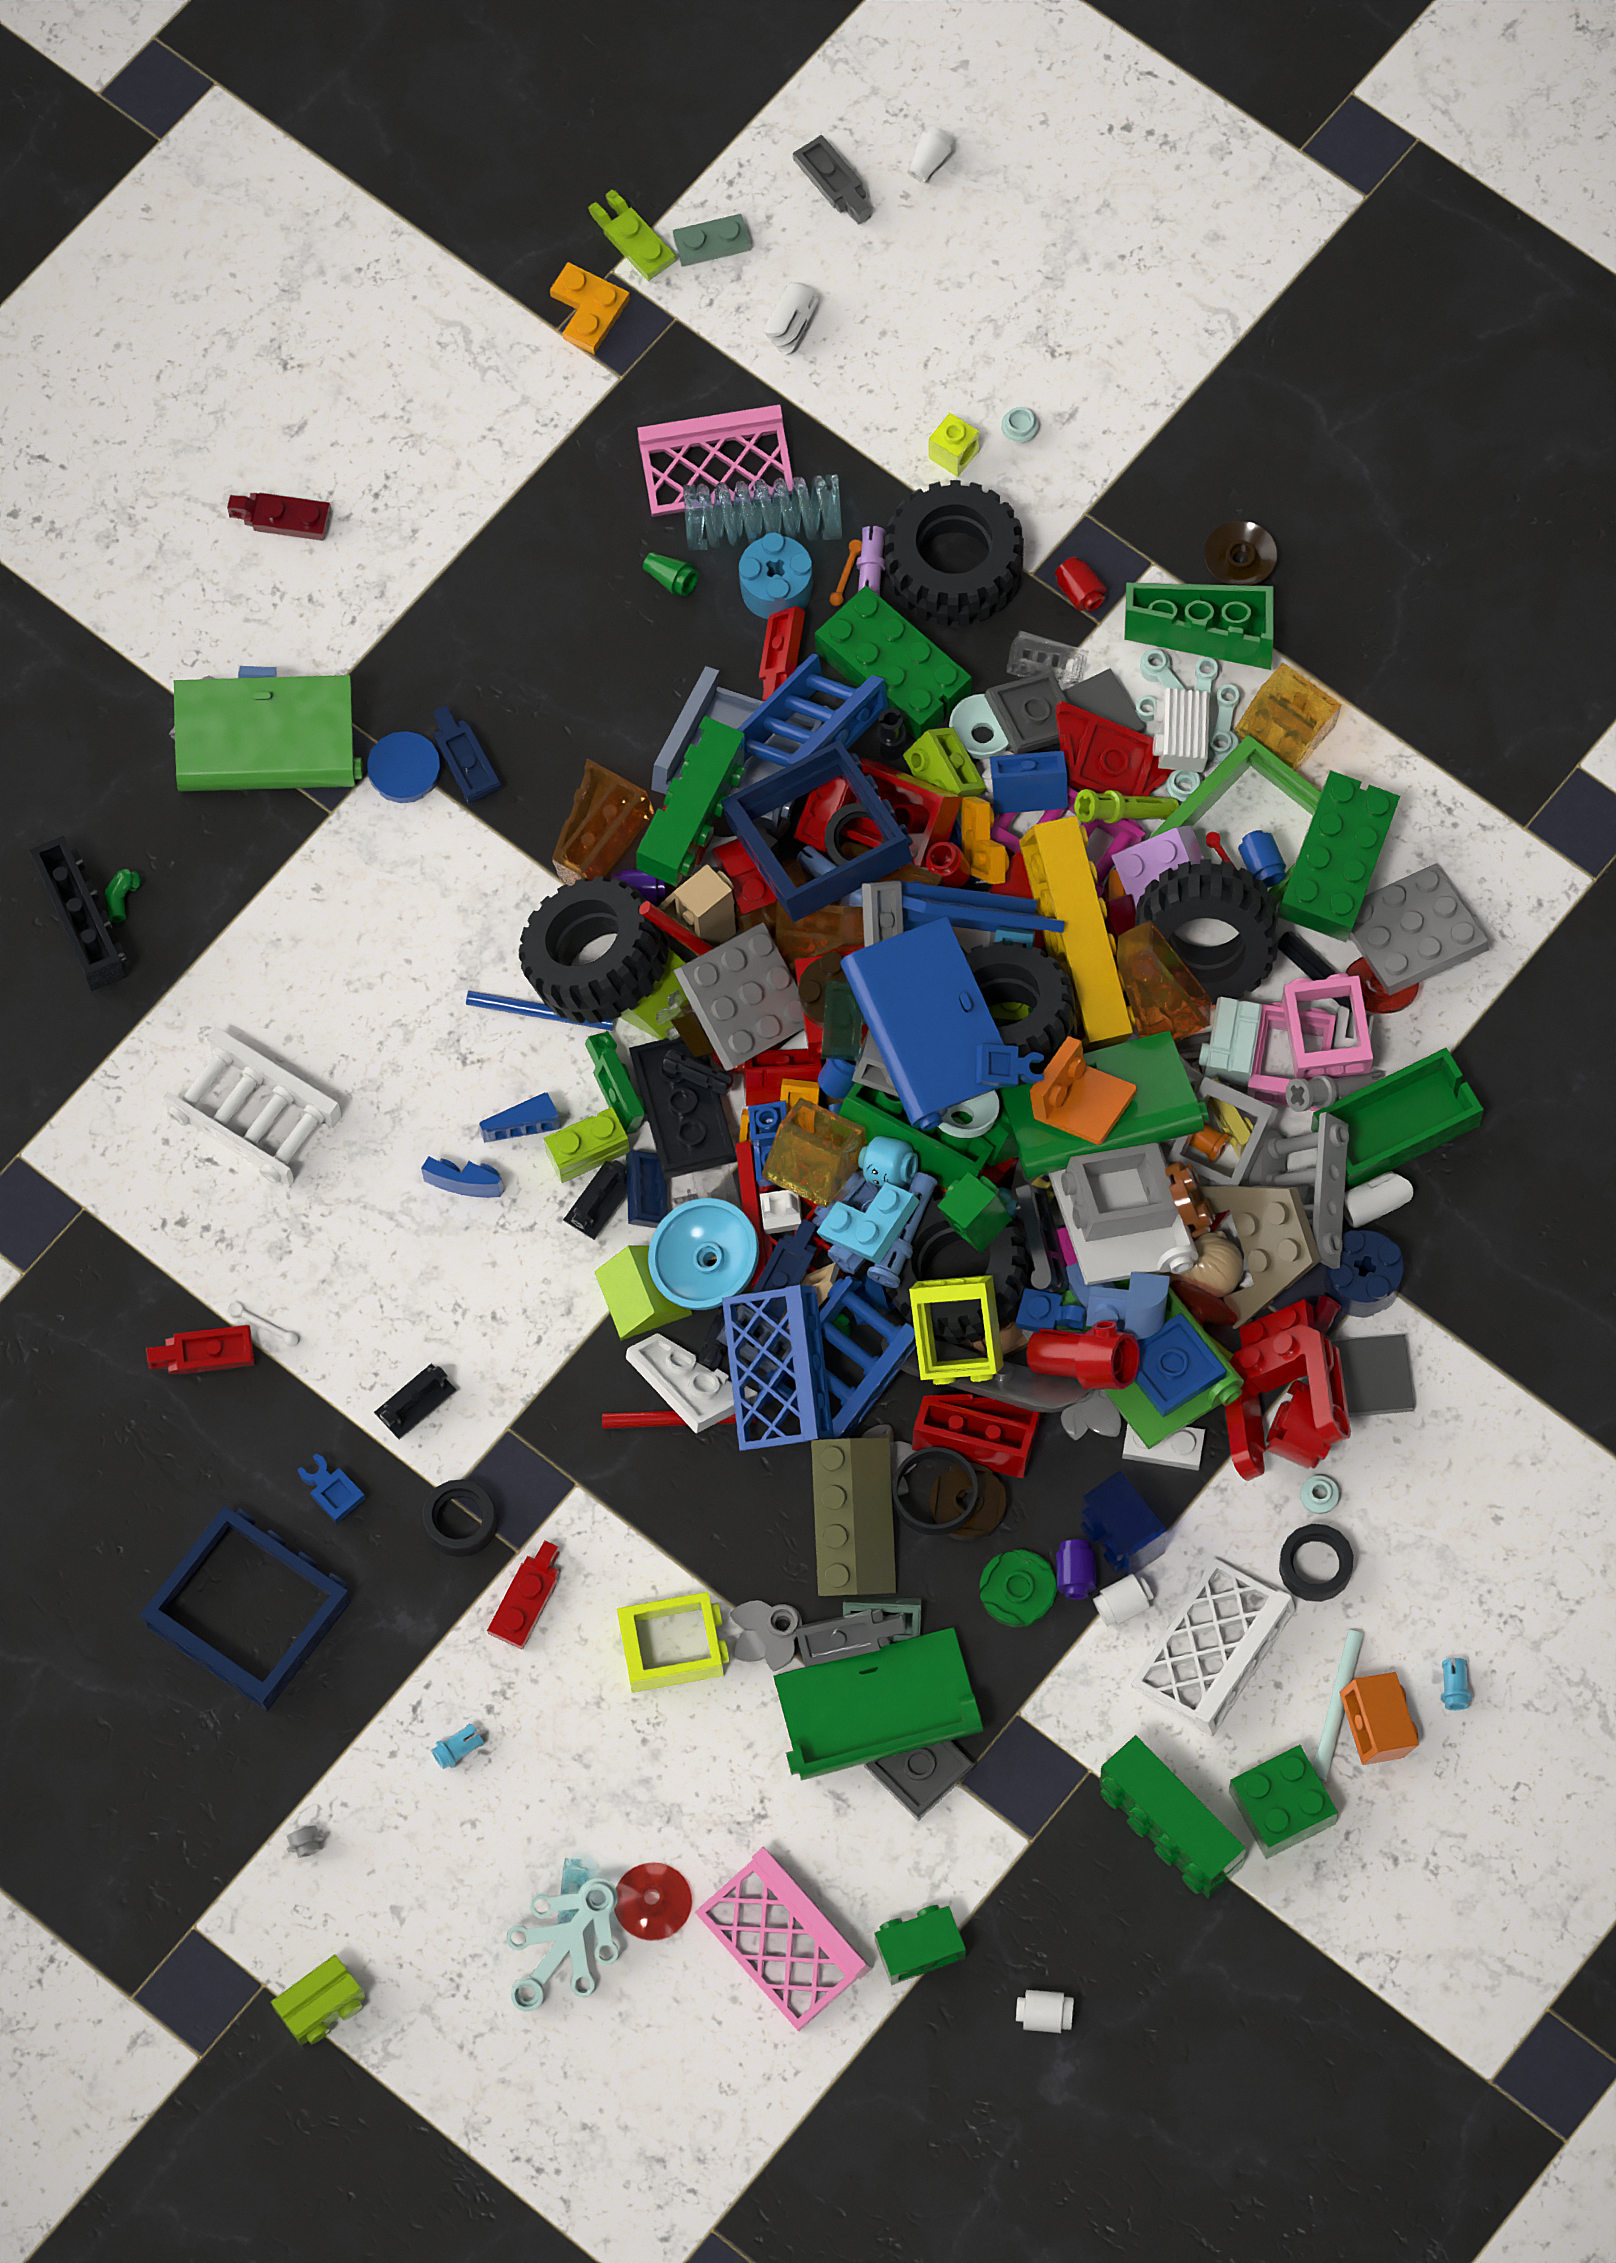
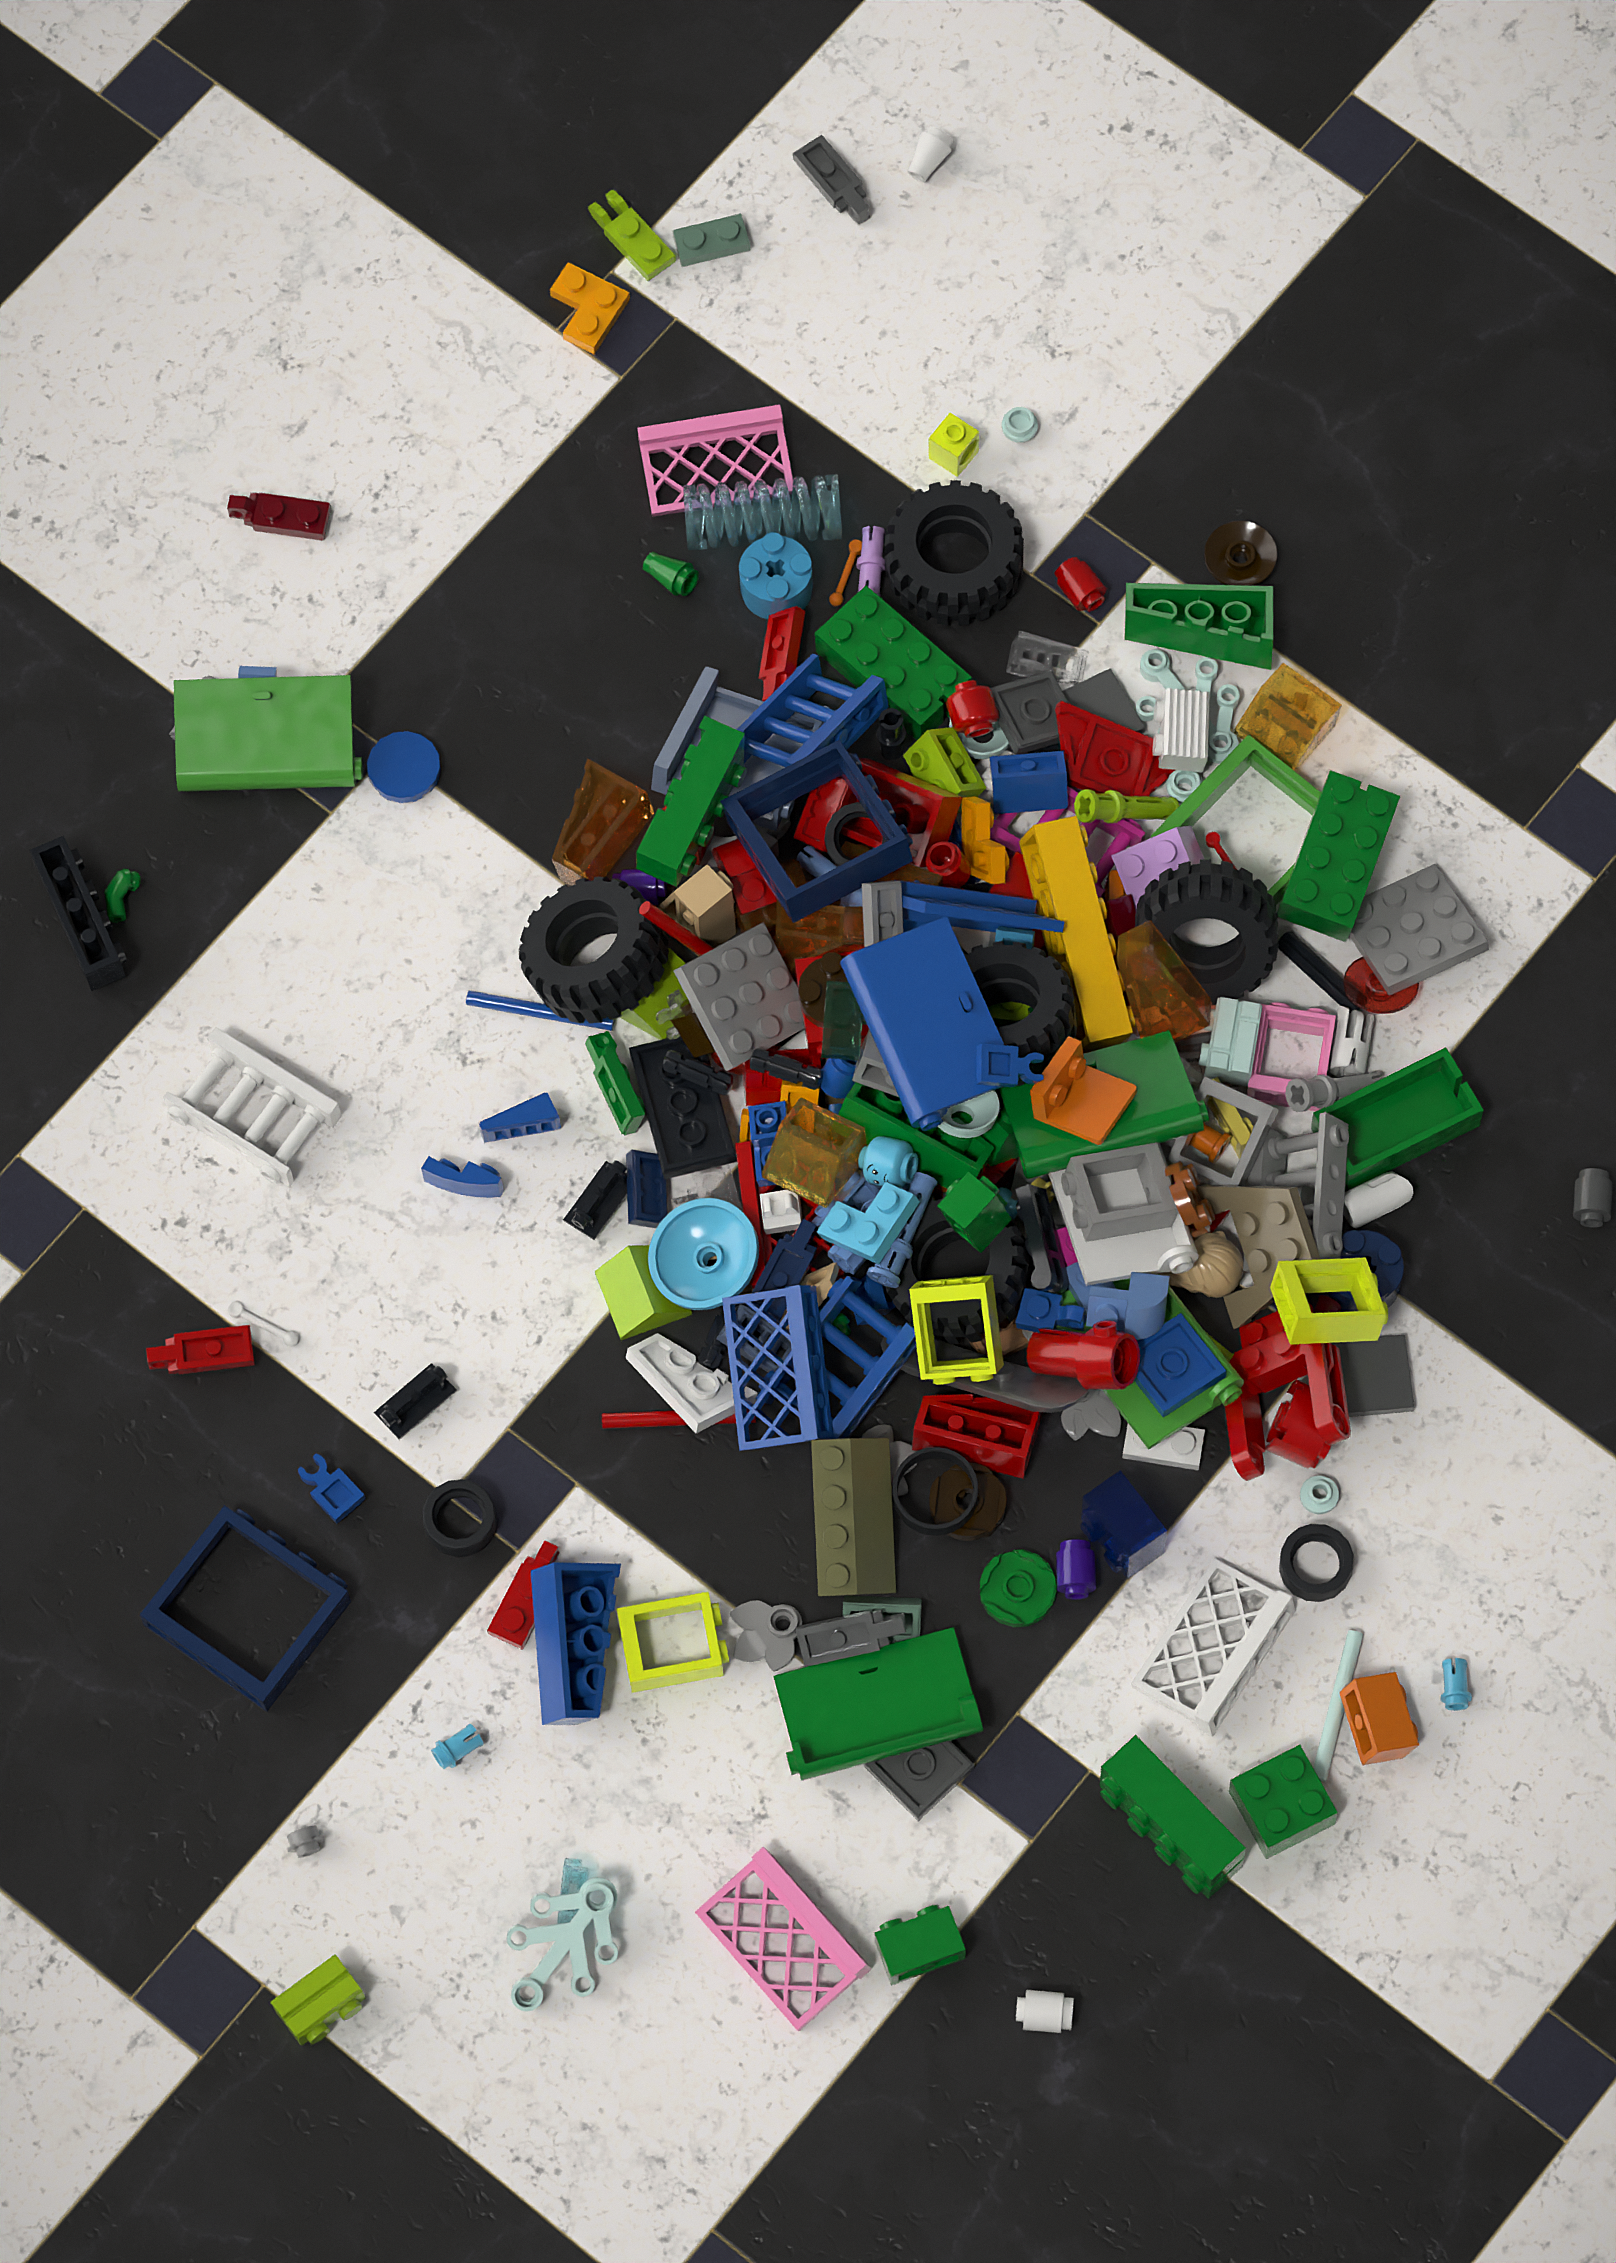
dark blue hinge [433,705,501,804] -> none
lime brick [543,1107,630,1183] -> none
clear red dish [614,1863,692,1941] -> none
white arm [763,282,818,355] -> none
white brick [1093,1574,1154,1626] -> none
clear red dish [1169,1280,1238,1327] -> none
blue brick [1238,830,1286,888] -> none
bright pink window [1282,973,1373,1081] -> none
none -> blue wedge [531,1562,621,1725]
none -> black axle [750,1048,823,1090]
none -> red head [946,680,999,738]
none -> neon yellow window [1270,1258,1388,1345]
none -> dark grey brick [1573,1168,1613,1228]

